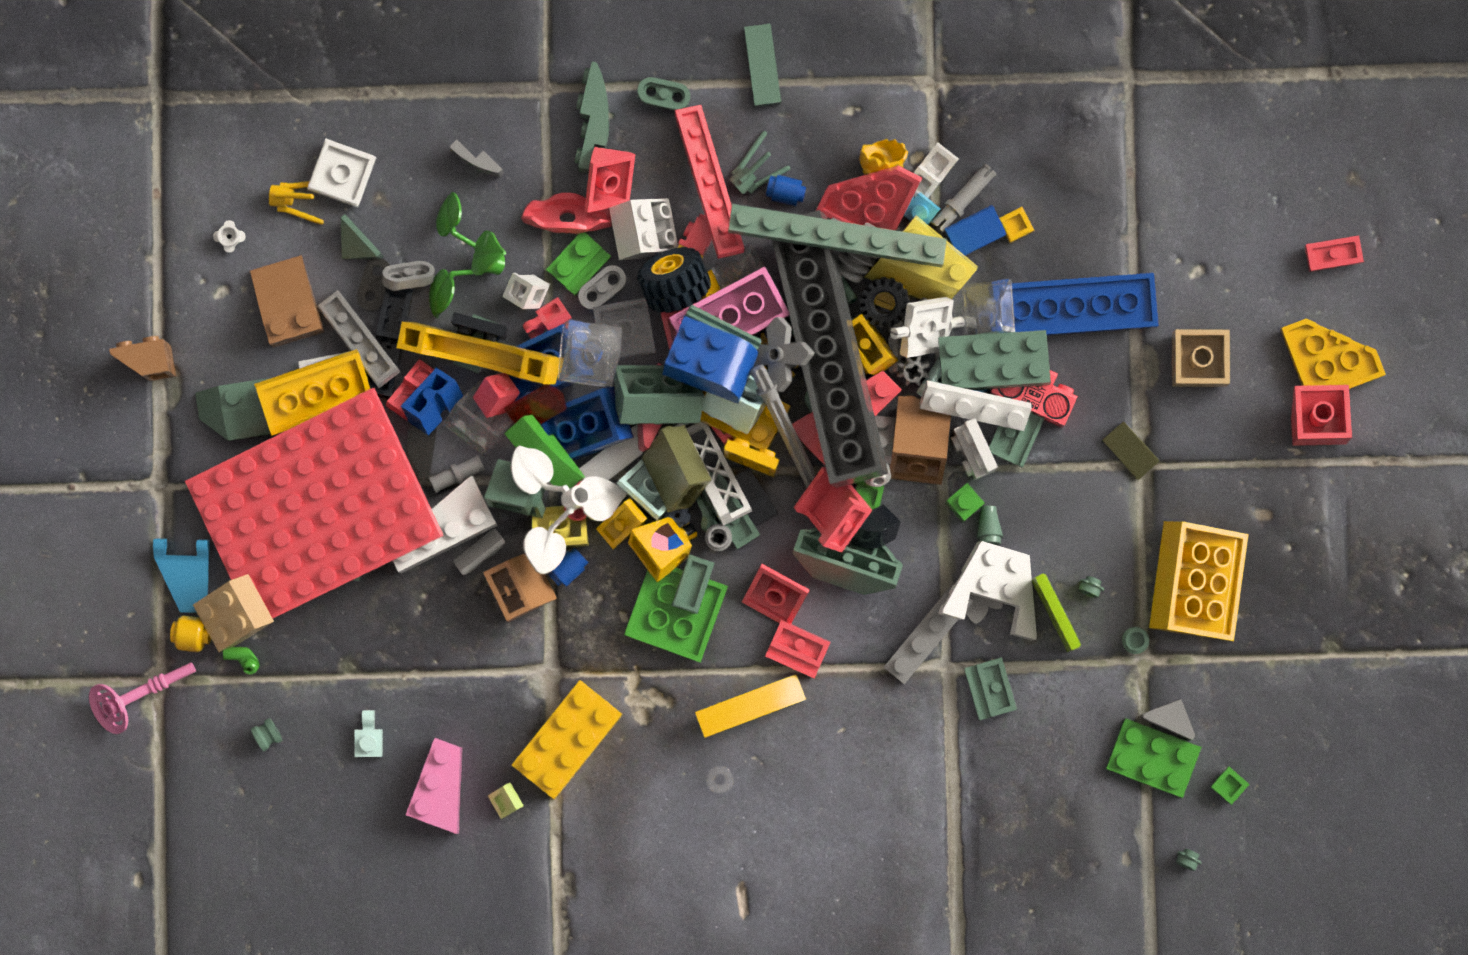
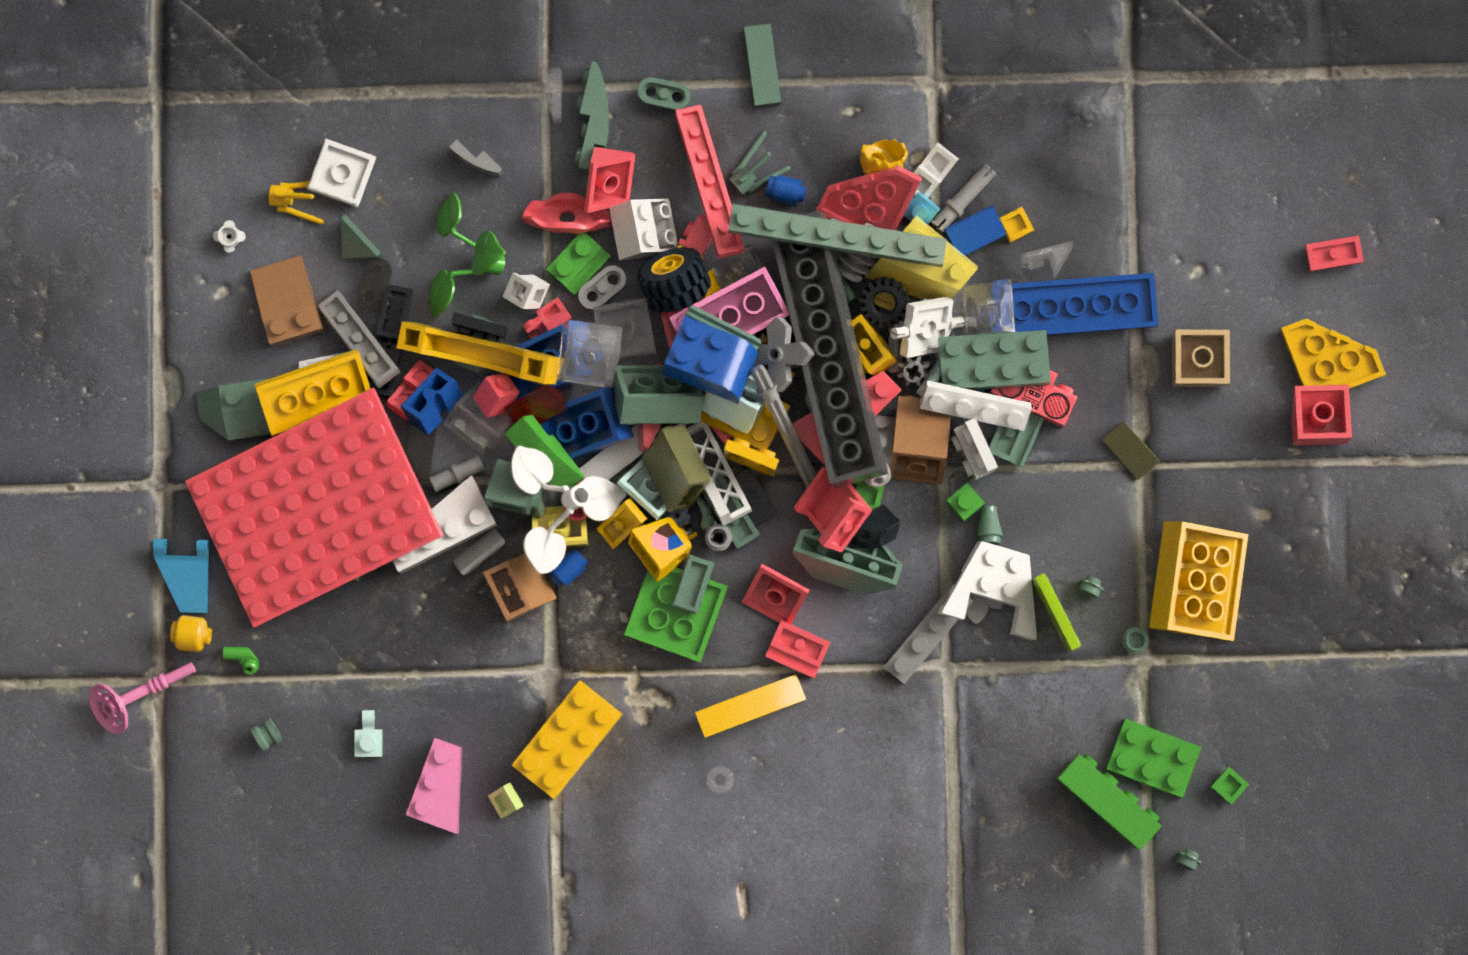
medium nougat slope [109,336,176,381] -> none
tan brick [193,574,274,652] -> none
light grey plate [382,261,435,291] -> none
sand green plate [964,658,1017,720] -> none
light grey slope [1141,699,1195,740] -> none
none -> clear slope [540,68,563,126]
none -> clear slope [1019,241,1074,280]
none -> bright green brick [1056,754,1162,851]

